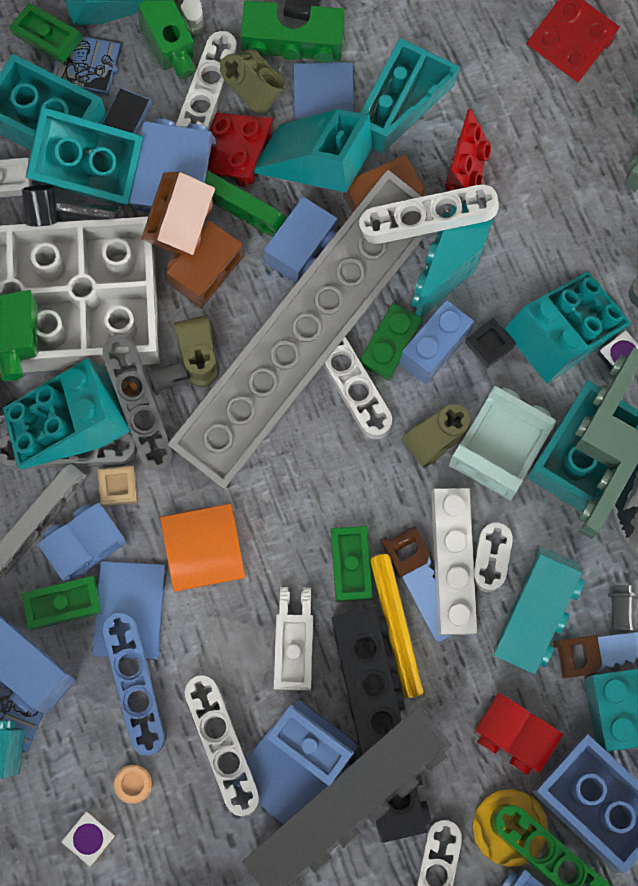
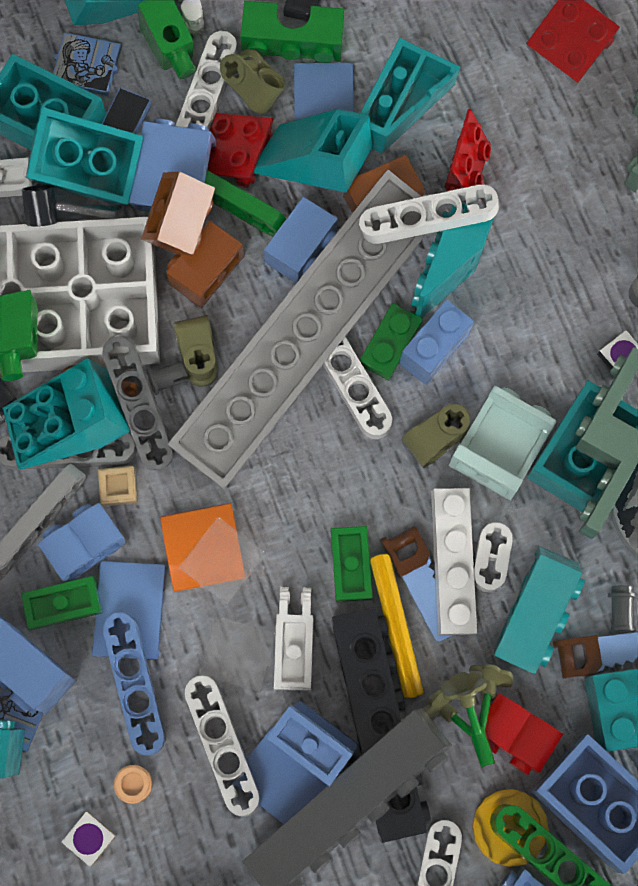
green plate [9,3,83,64] -> none
black plate [465,318,516,369] -> none
teal slope [504,271,632,384] -> none
none -> clear piece [179,517,266,604]
none -> olive plant [423,664,513,768]

